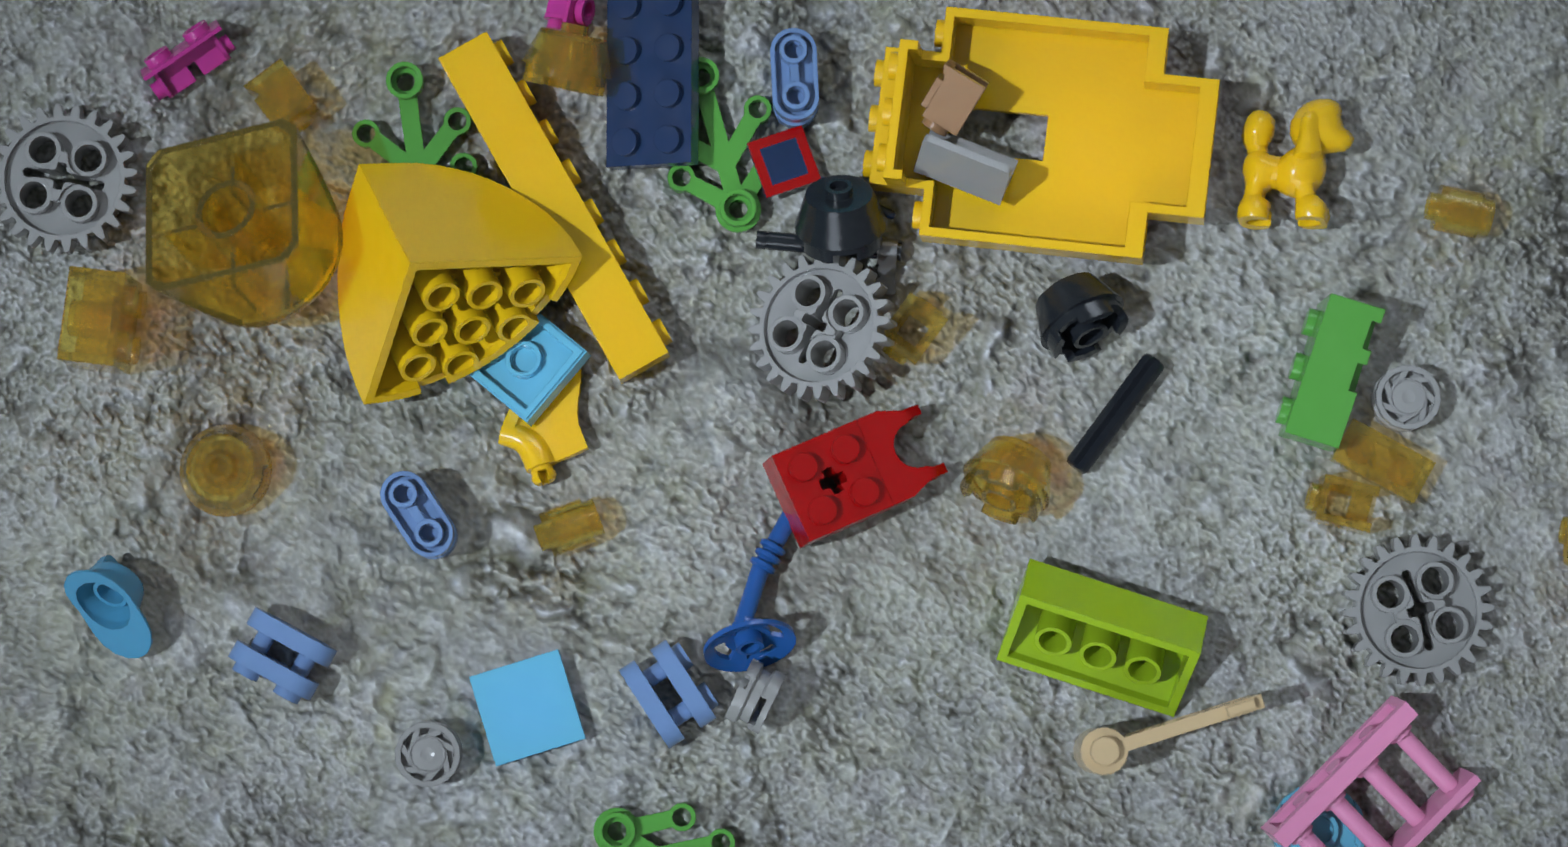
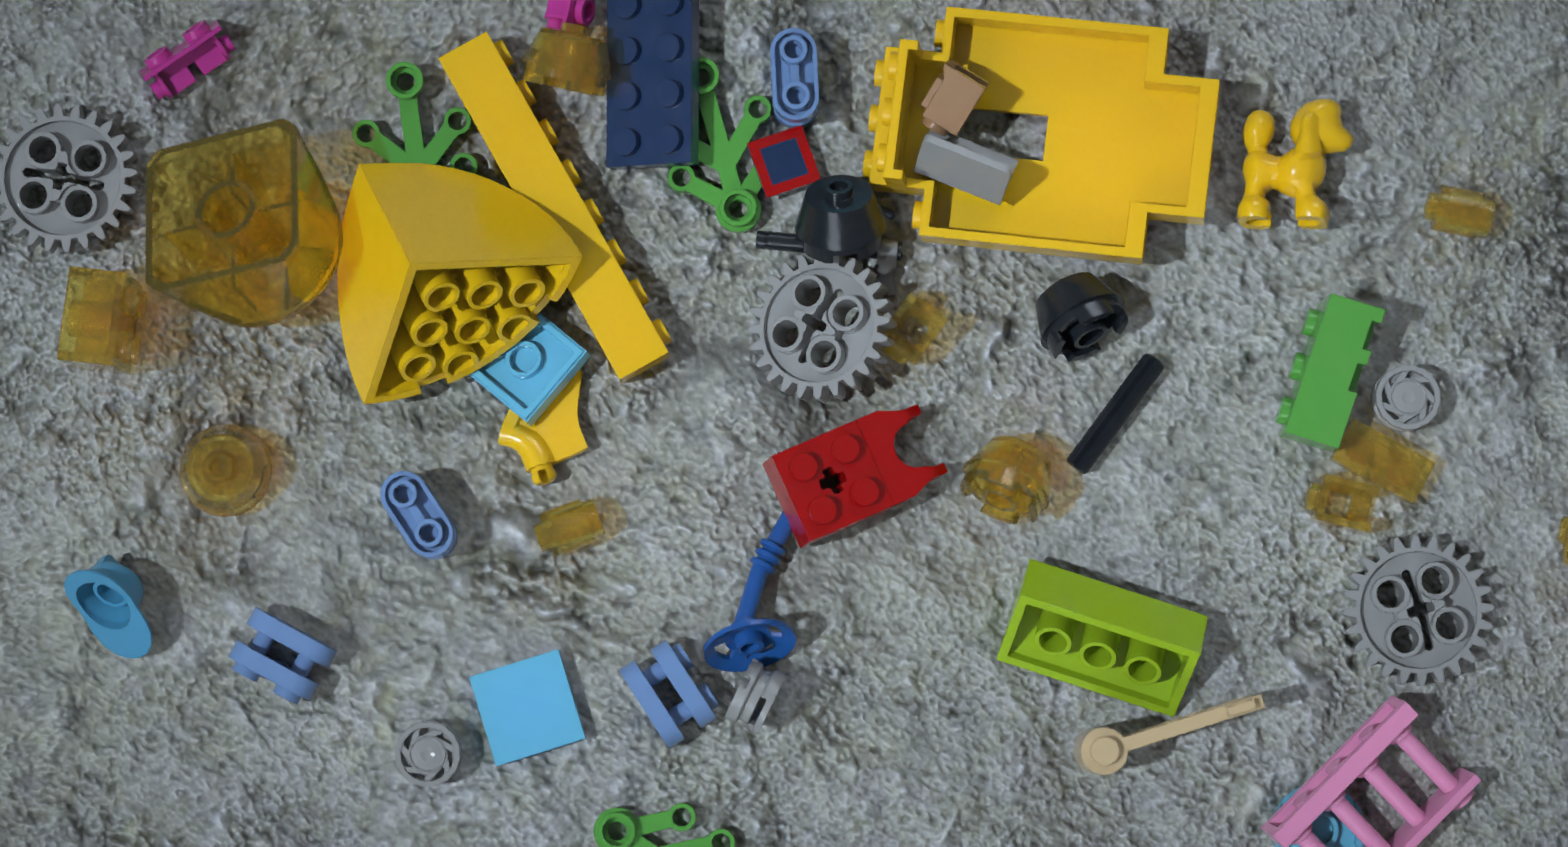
clear yellow window [244,58,319,136] -> none

